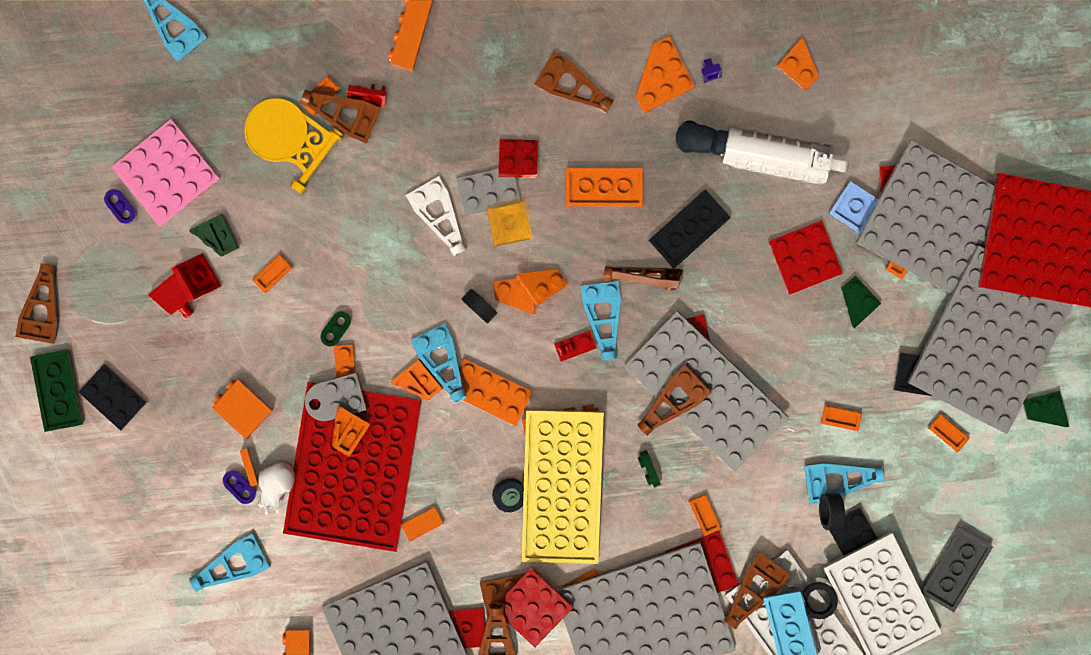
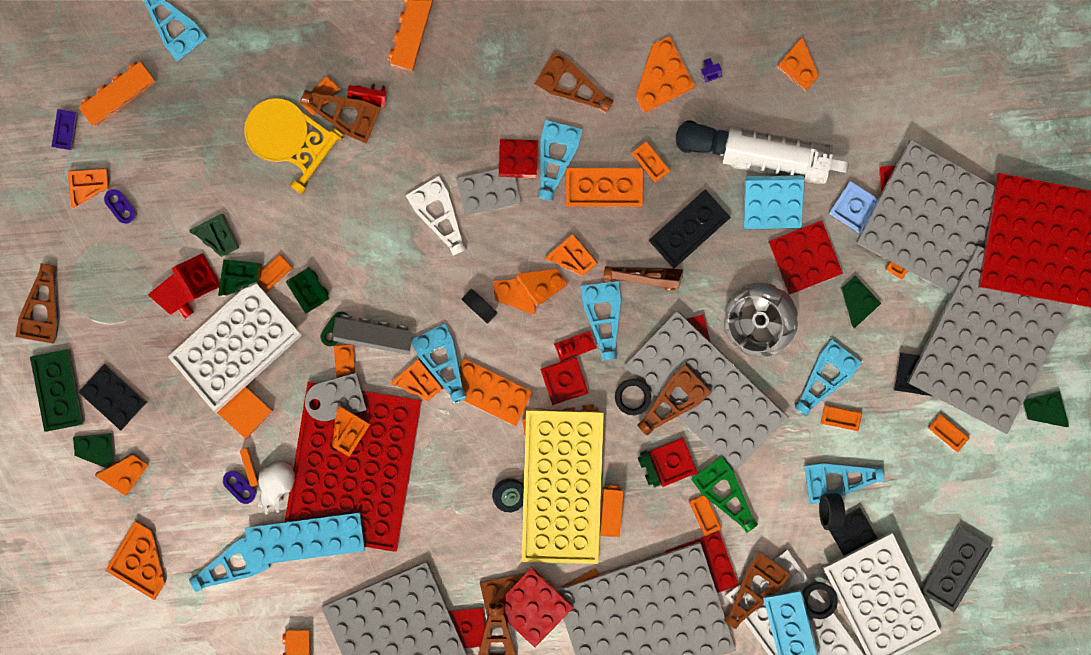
bright pink plate [112,119,220,227] -> none
orange tile [401,507,444,541] -> none
clear yellow plate [486,201,532,247] -> none
none -> dark purple plate [51,109,77,150]
none -> orange wing [68,168,109,208]
none -> dark green wing [73,433,115,468]
none -> orange brick [78,62,156,127]
none -> orange wing [95,453,148,496]
none -> orange plate [105,521,165,600]
none -> white plate [168,284,302,413]
none -> dark green wing [218,259,262,297]
none -> medium azure plate [245,512,365,566]
none -> dark green bracket [286,267,329,314]
none -> light grey slope [331,314,412,355]
none -> medium azure plate [538,120,583,201]
none -> red plate [540,357,589,405]
none -> orange wing [545,234,598,276]
none -> orange brick [600,484,623,537]
none -> black tyre [615,379,651,416]
none -> orange plate [631,141,670,183]
none -> red plate [648,437,698,487]
none -> green plate [691,456,758,533]
none -> light grey wheel [724,283,798,357]
none -> medium azure plate [744,175,804,229]
none -> medium azure plate [794,339,862,416]

